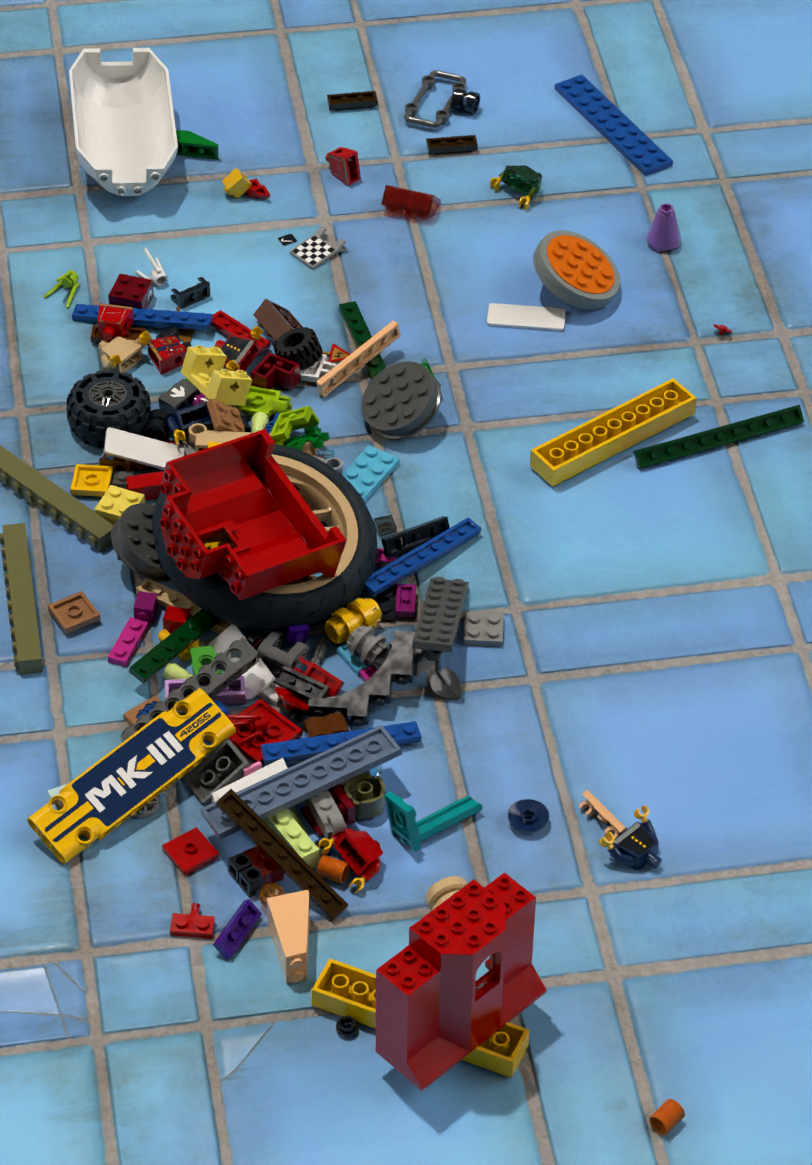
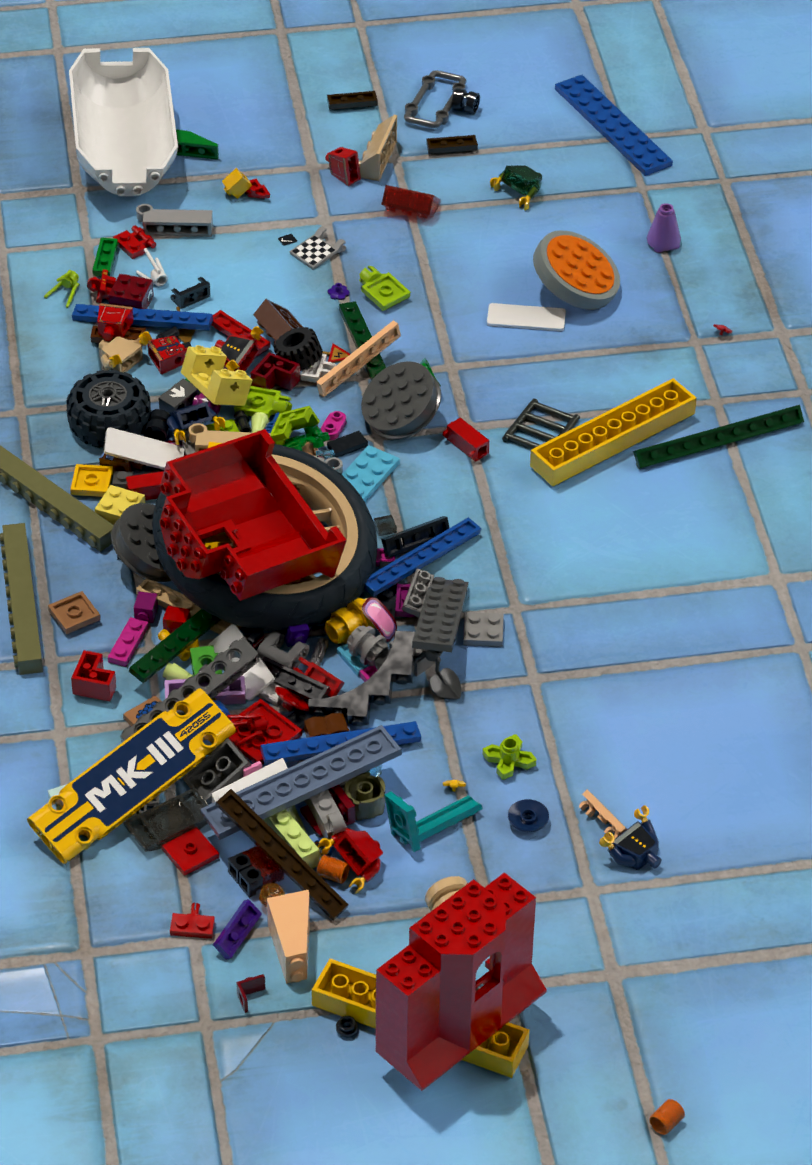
medium nougat plate [207,398,245,432] -> none
none -> red brick [71,650,117,702]
none -> red hips [87,269,116,303]
none -> green plate [92,238,118,277]
none -> red plate [113,225,156,259]
none -> clear smoke slope [123,788,208,852]
none -> light grey hinge [136,204,213,237]
none -> dark red bracket [236,974,265,1013]
none -> dark pink plate [321,411,346,440]
none -> black tile [327,431,368,458]
none -> dark purple plant [328,283,350,300]
none -> tan slope [359,115,397,181]
none -> lime plate [359,266,411,311]
none -> sticker [362,597,397,642]
none -> light grey tile [401,568,435,617]
none -> red brick [442,417,490,462]
none -> yellow plant [443,780,466,792]
none -> lime plant [482,734,537,780]
none -> pearl dark grey bar [502,398,580,449]

